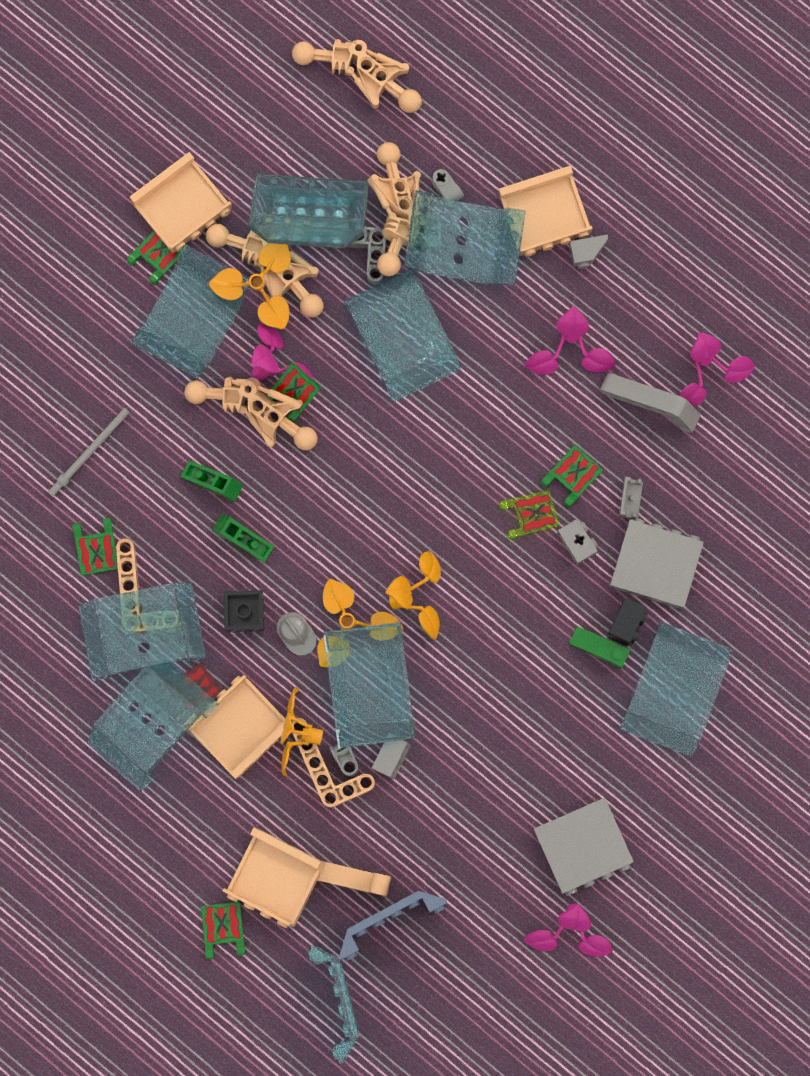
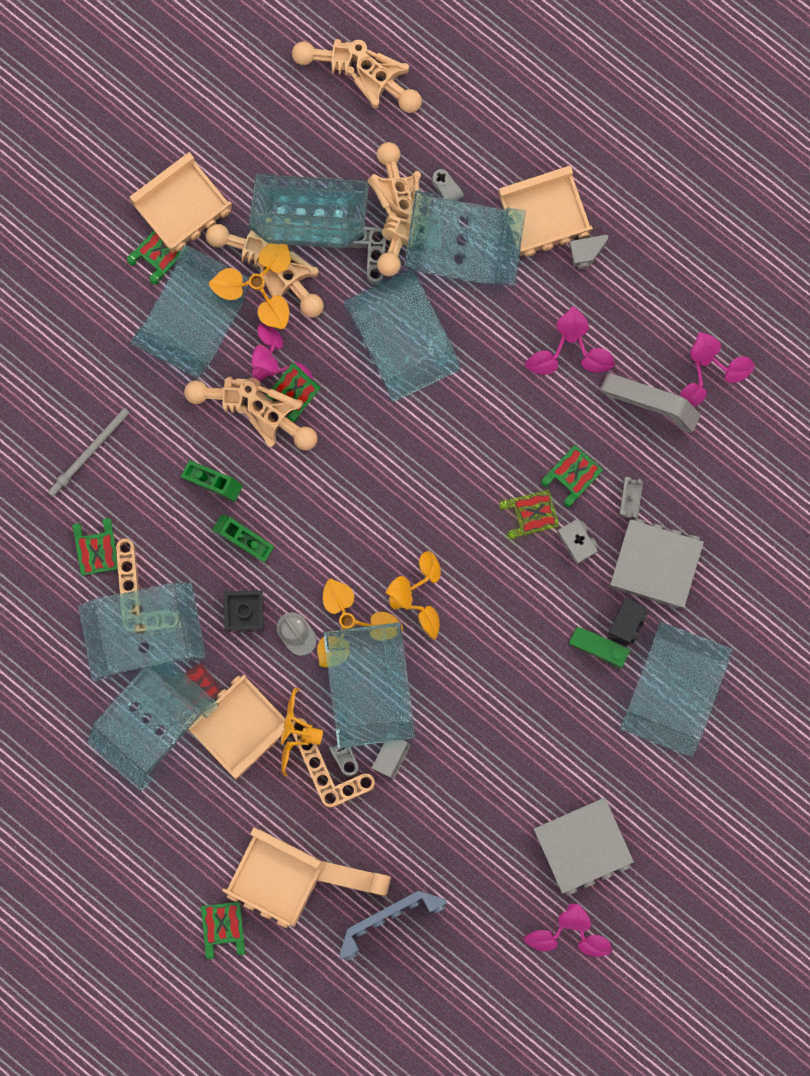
clear light blue slope [308,944,359,1064] -> none

